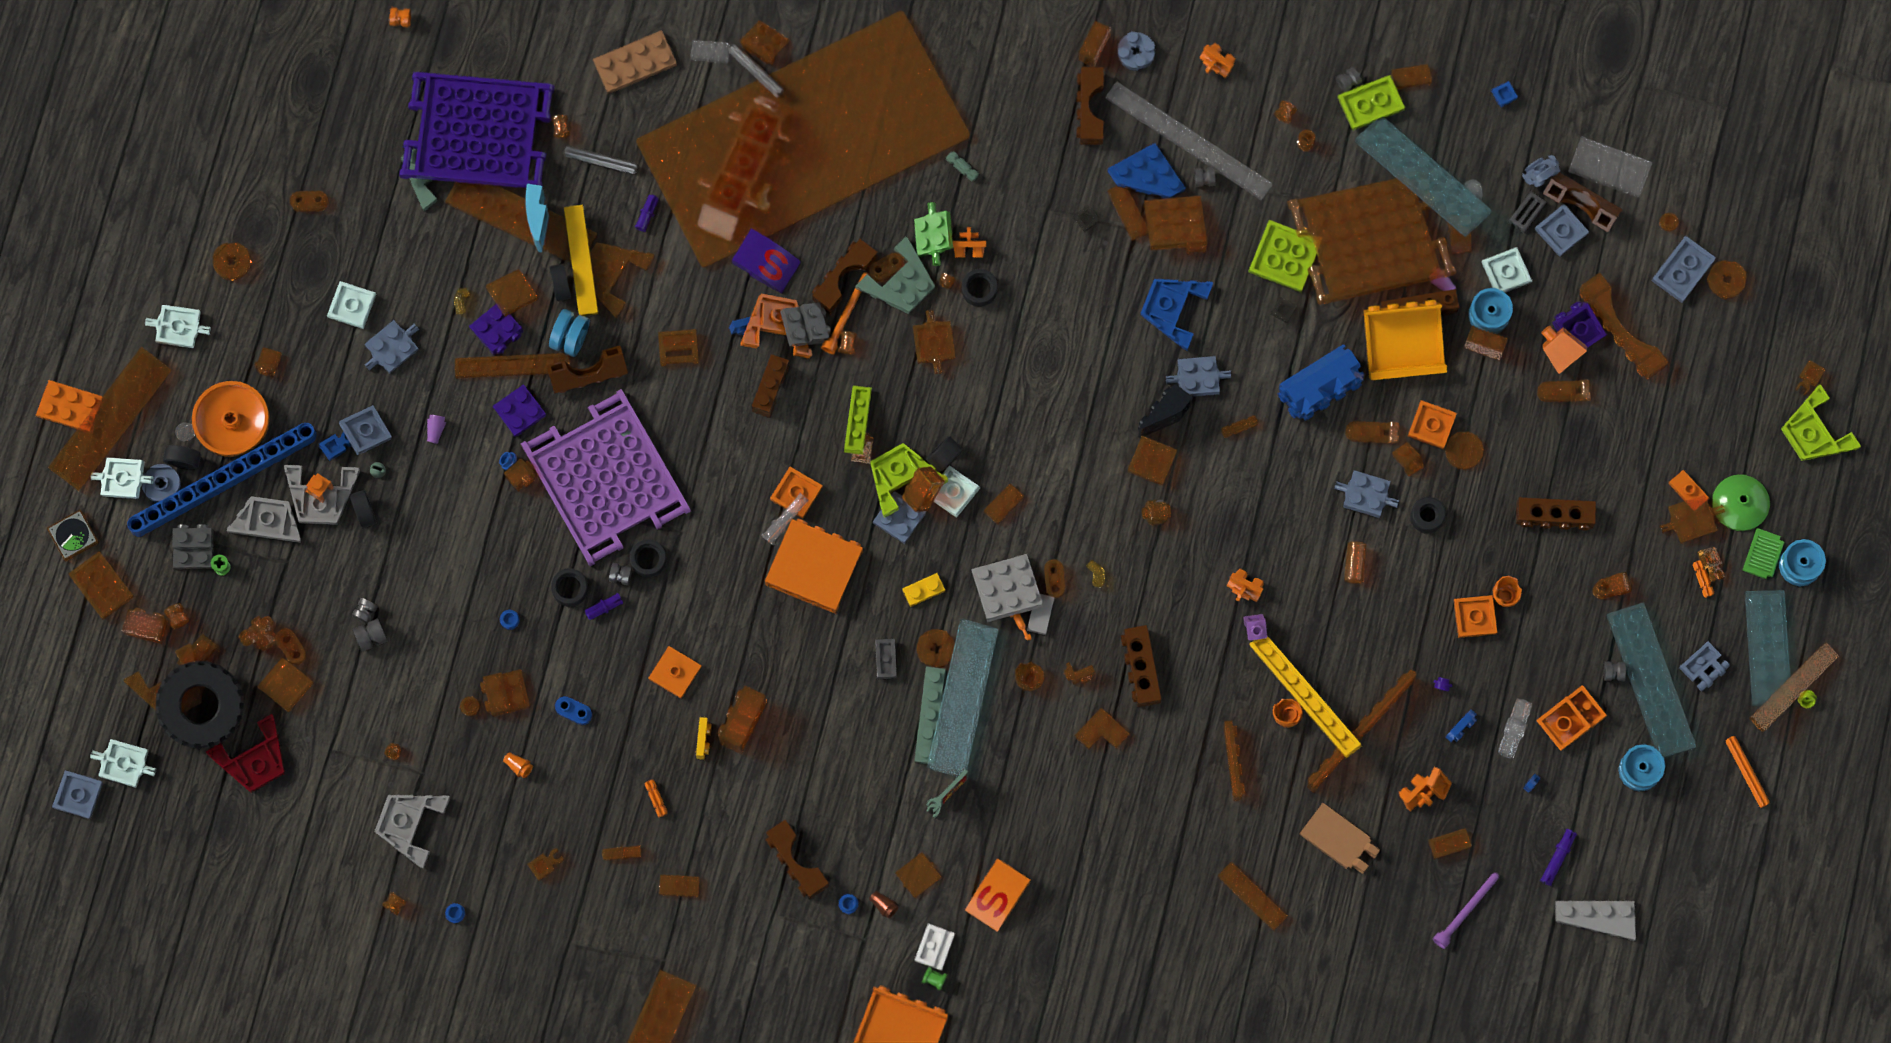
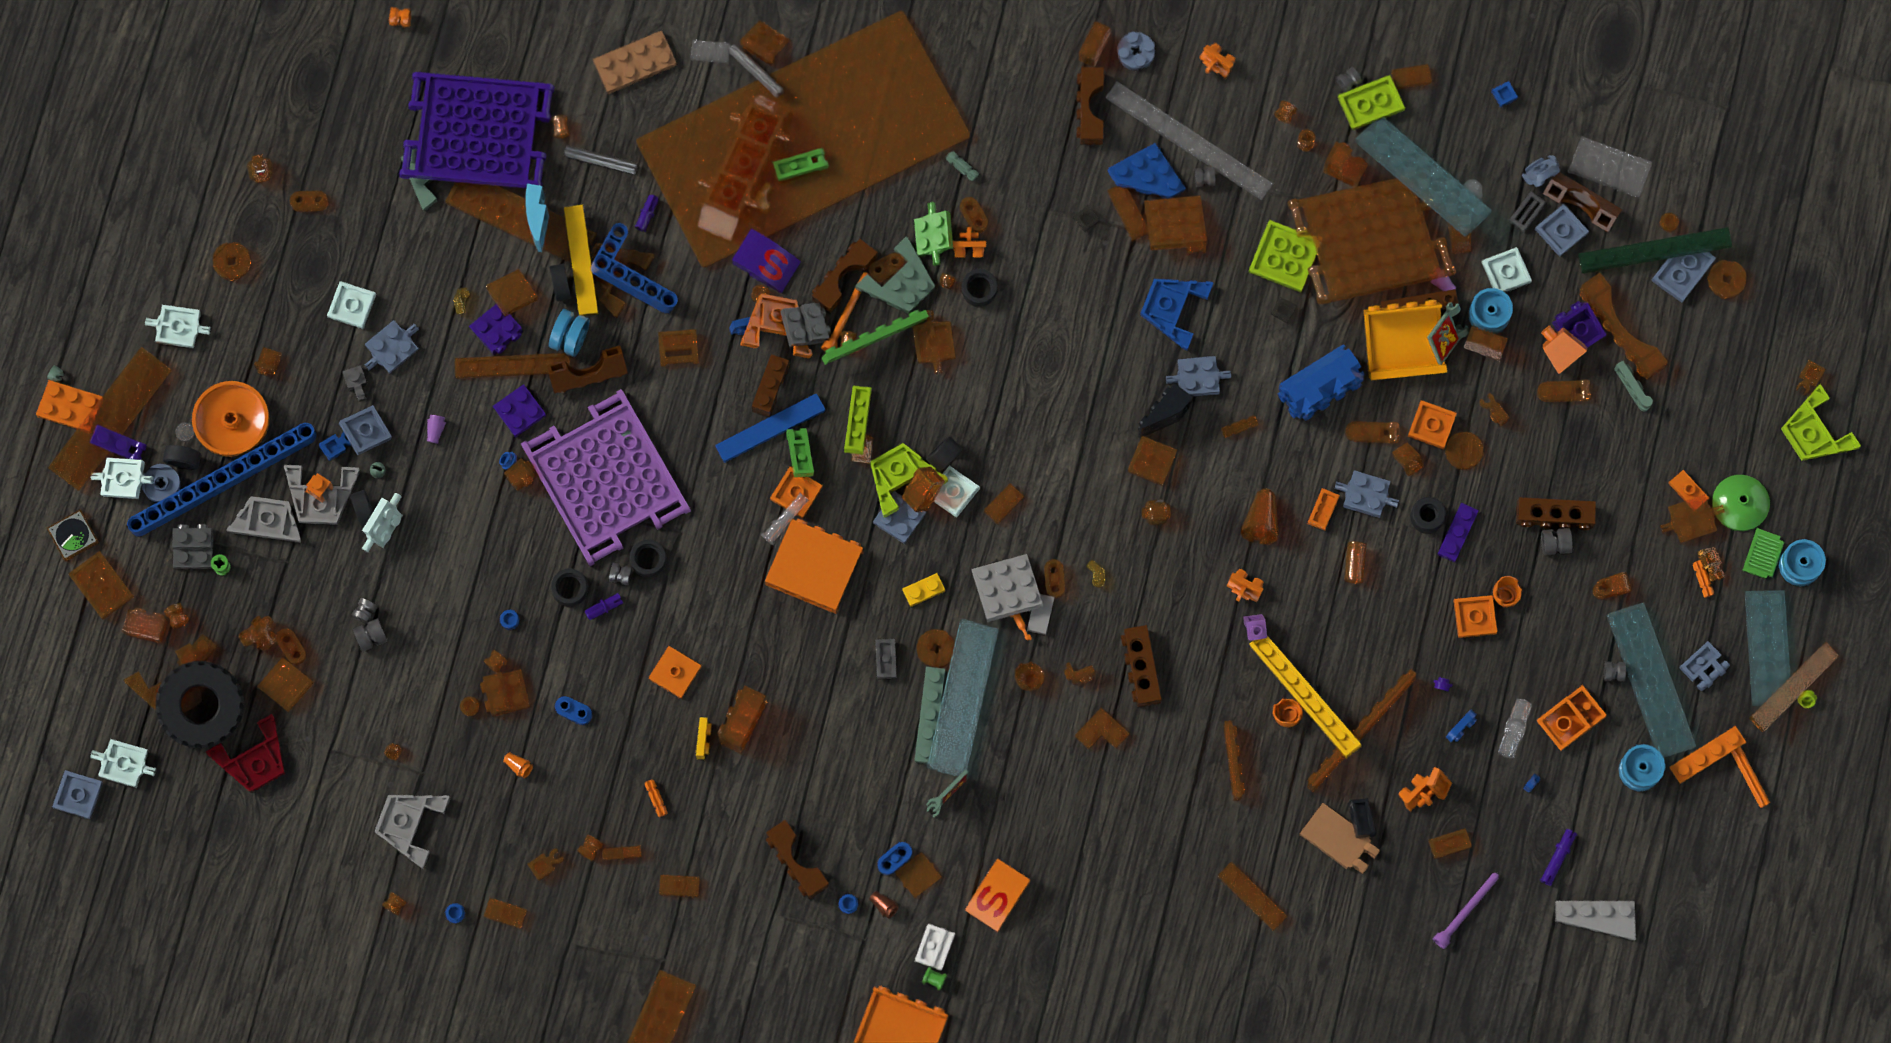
none -> sand green hinge [47,365,64,382]
none -> dark purple plate [89,425,147,460]
none -> clear orange head [247,154,273,183]
none -> flat silver plate [343,365,367,401]
none -> light aqua plate [362,493,403,553]
none -> clear orange wheel [483,649,508,674]
none -> clear orange plate [484,898,527,929]
none -> clear orange wheel [577,834,604,861]
none -> blue beam [591,223,678,313]
none -> blue tile [715,393,826,463]
none -> clear orange plate [751,285,770,302]
none -> bright green plate [773,148,829,181]
none -> bright green plate [786,428,814,477]
none -> bright green plate [822,310,929,365]
none -> blue plate [878,842,912,875]
none -> clear orange plate [960,197,988,233]
none -> clear orange cone [1241,489,1279,544]
none -> orange plate [1307,488,1340,531]
none -> clear orange brick [1323,142,1368,189]
none -> black tile [1348,798,1376,838]
none -> flag [1427,302,1470,365]
none -> dark purple plate [1437,503,1479,563]
none -> clear orange plate [1479,393,1509,426]
none -> flat silver wheel [1541,528,1572,555]
none -> clear green plate [1578,227,1732,274]
none -> sand green plate [1614,361,1653,412]
none -> orange plate [1669,726,1746,784]

